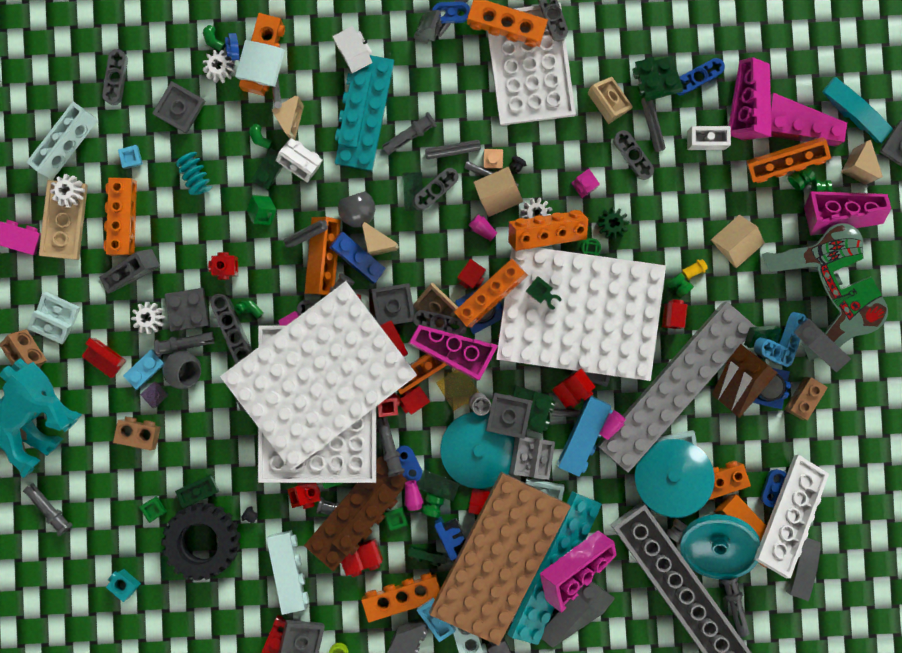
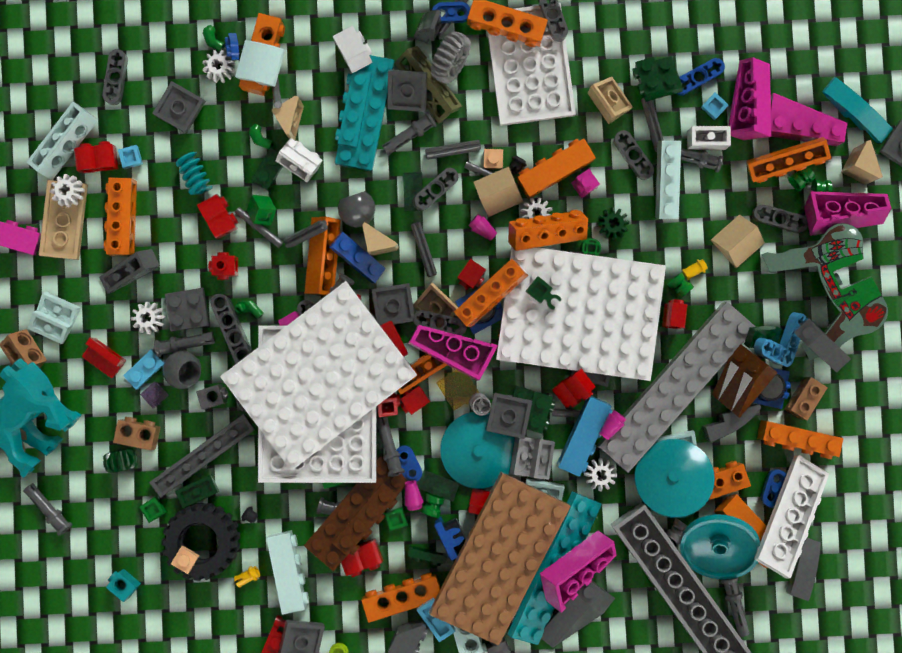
red brick [287,483,321,509] -> none
none -> red brick [74,141,118,173]
none -> dark green gear [103,448,138,473]
none -> dark grey plate [149,414,256,498]
none -> light nougat plate [171,546,200,574]
none -> flat silver brick [196,384,229,410]
none -> red brick [197,194,239,239]
none -> yellow pin [234,566,260,588]
none -> dark grey bar [235,207,284,248]
none -> dark grey plate [388,70,427,112]
none -> olive fence [394,46,462,123]
none -> dark grey axle [411,222,437,277]
none -> light grey gear [431,31,471,84]
none -> orange brick [517,139,596,200]
none -> white gear [584,458,617,491]
none -> light aqua brick [655,141,681,219]
none -> dark grey pin [681,148,723,173]
none -> medium azure plate [701,92,729,120]
none -> dark grey slope [702,404,761,442]
none -> dark grey beam [752,204,808,233]
none -> orange brick [757,420,844,459]

